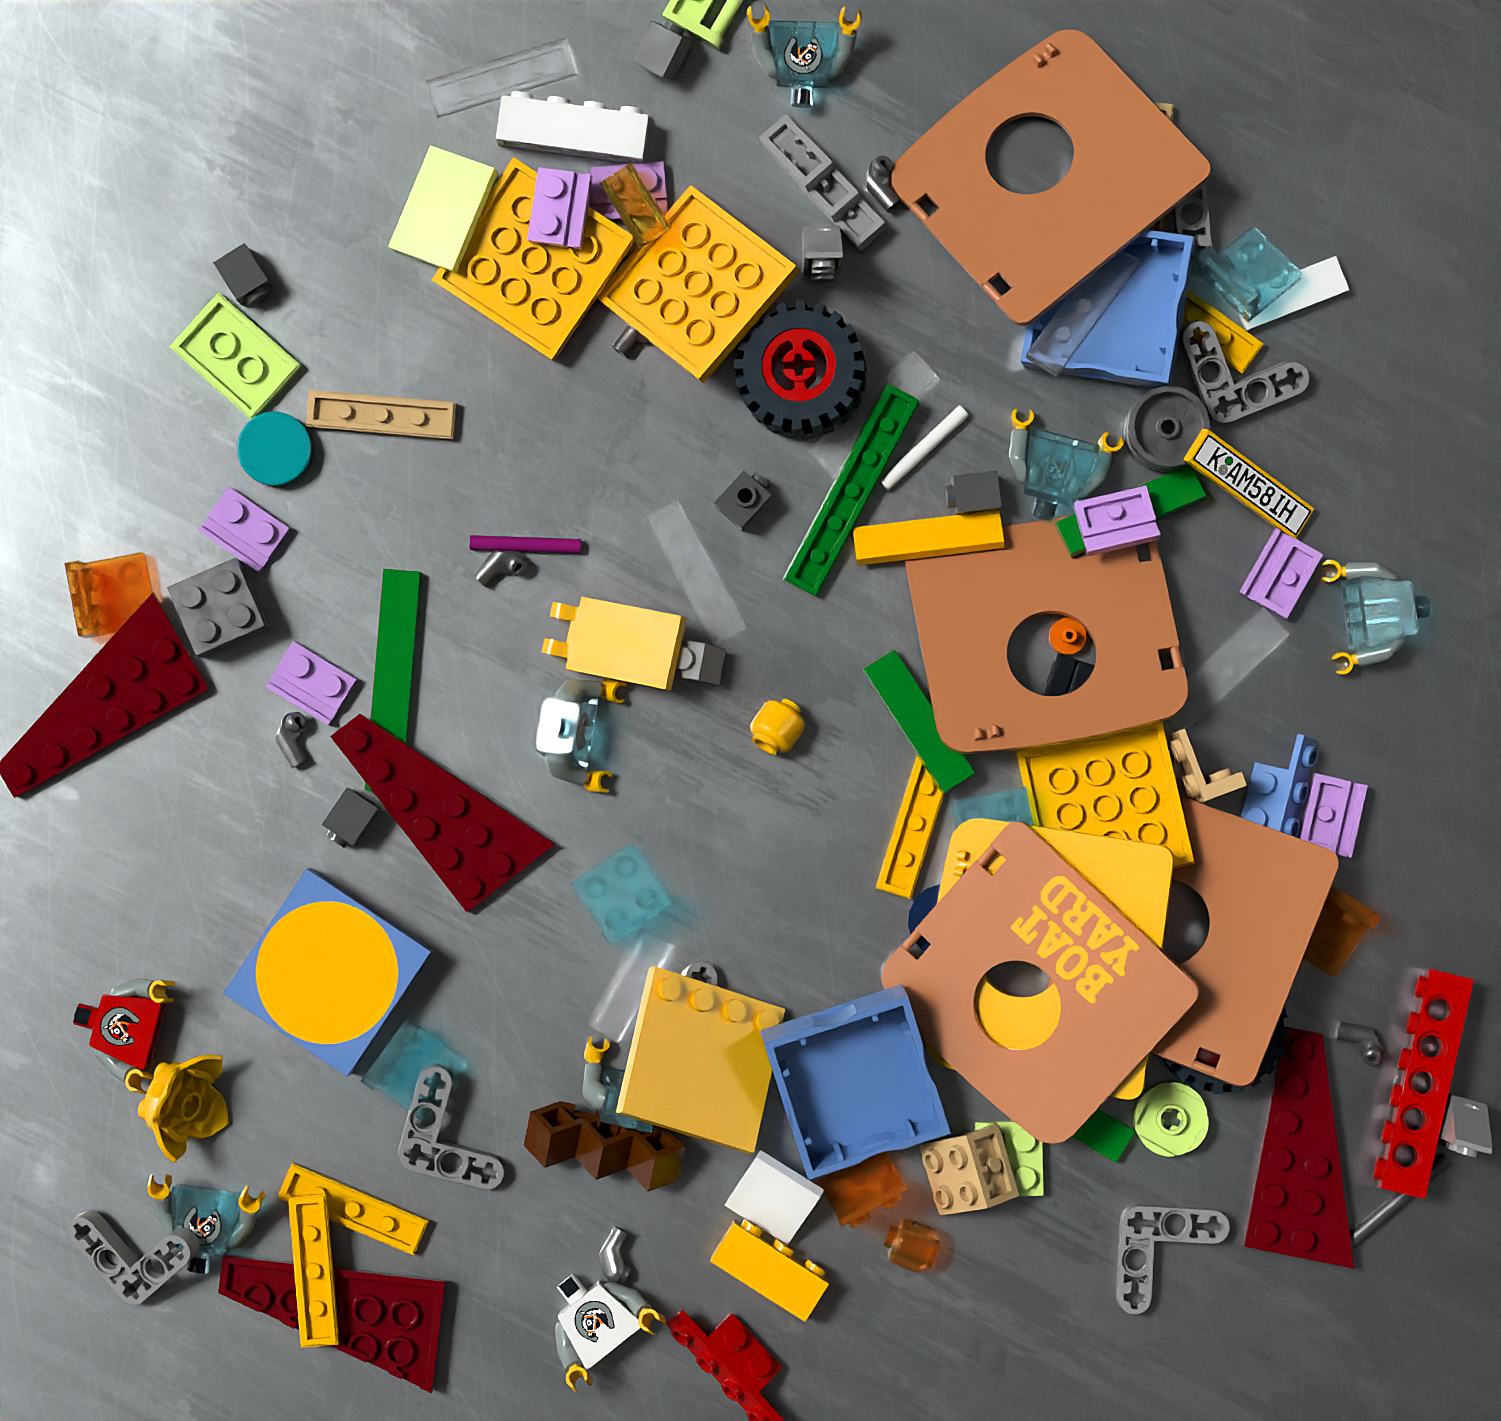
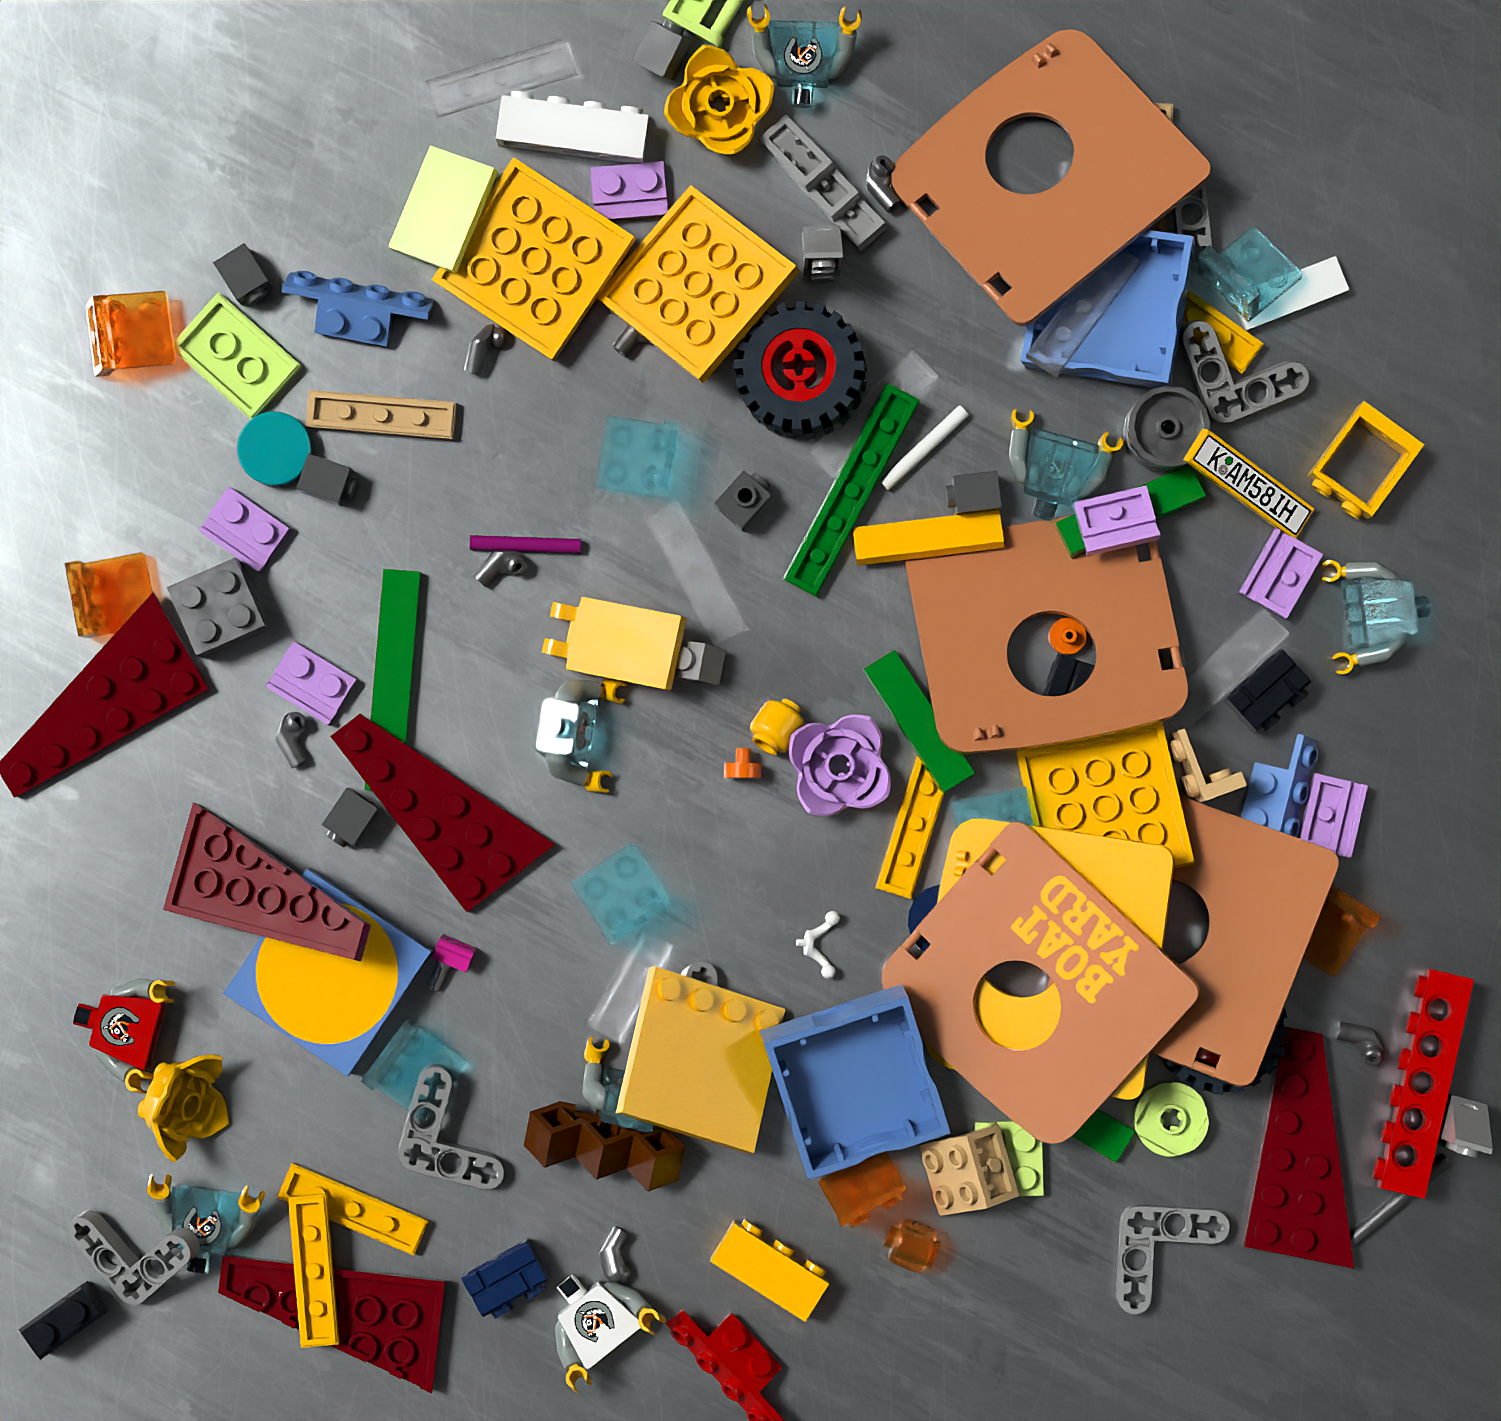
lavender plate [527,167,593,250] -> none
clear yellow brick [600,163,671,247] -> none
white tile [724,1150,824,1245] -> none
none -> black brick [19,1281,108,1360]
none -> clear orange bracket [86,291,175,377]
none -> dark red wing [163,802,371,962]
none -> medium blue bracket [282,271,434,347]
none -> dark grey brick [296,453,357,506]
none -> dark pink piece [428,934,477,991]
none -> dark blue brick [461,1238,550,1319]
none -> flat silver arm [464,324,506,374]
none -> clear light blue bracket [595,415,680,500]
none -> yellow brick [664,45,774,155]
none -> orange tile [724,748,762,778]
none -> lavender brick [789,715,891,816]
none -> white piece [796,911,840,979]
none -> black brick [1223,649,1311,732]
none -> yellow window [1306,401,1425,520]

